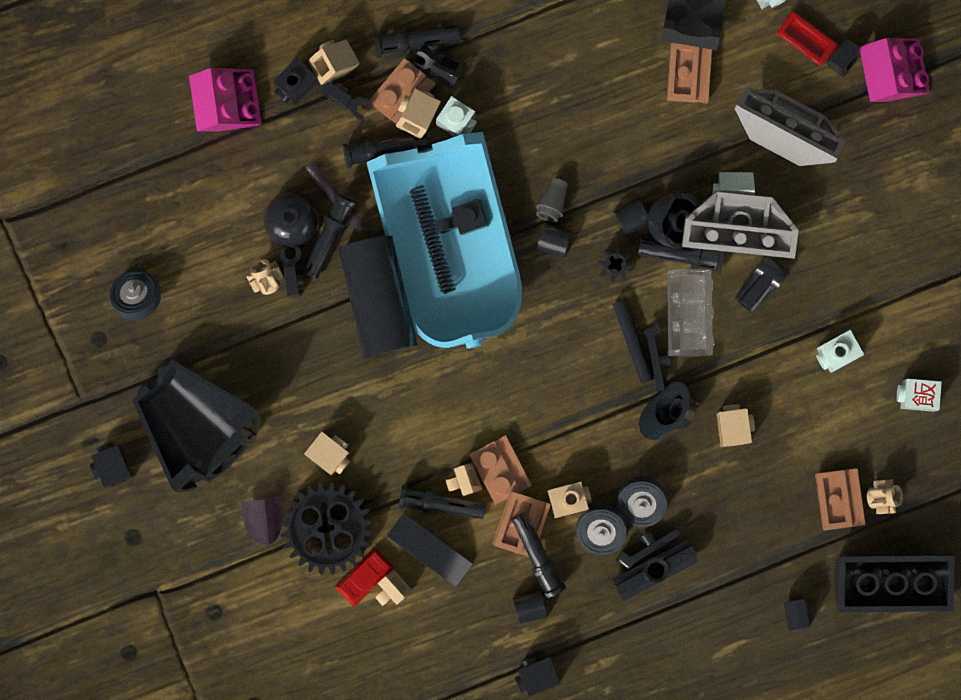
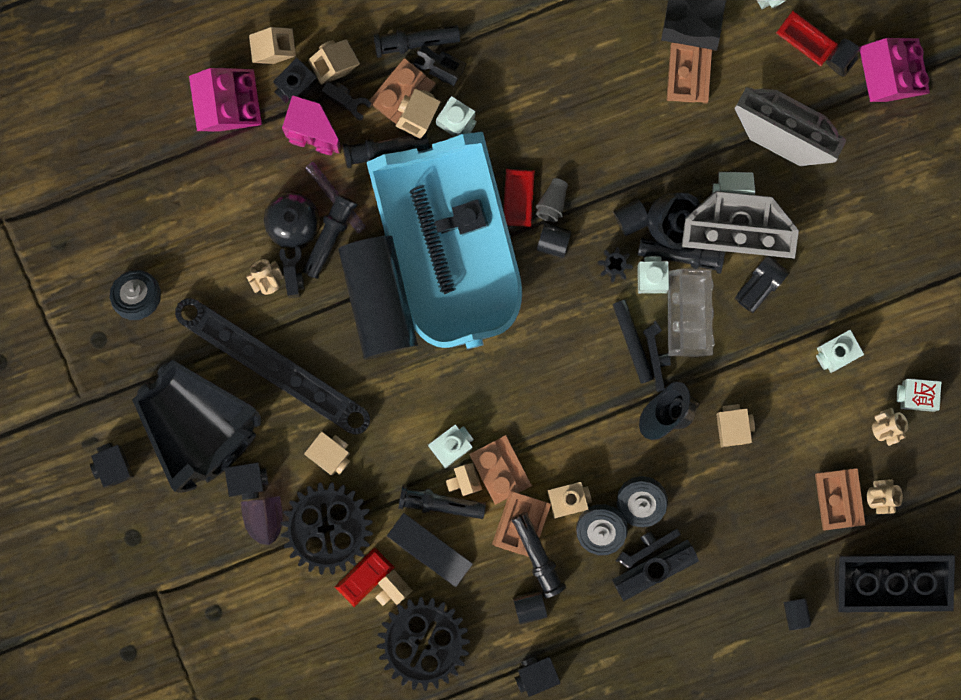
none -> black plate [175,298,370,435]
none -> black brick [224,463,269,501]
none -> tan brick [249,27,296,64]
none -> dark pink slope [282,96,341,155]
none -> black gear [377,597,470,691]
none -> light aqua brick [428,425,474,469]
none -> red tile [504,169,534,227]
none -> light aqua brick [638,257,669,293]
none -> tan gear [872,408,908,446]

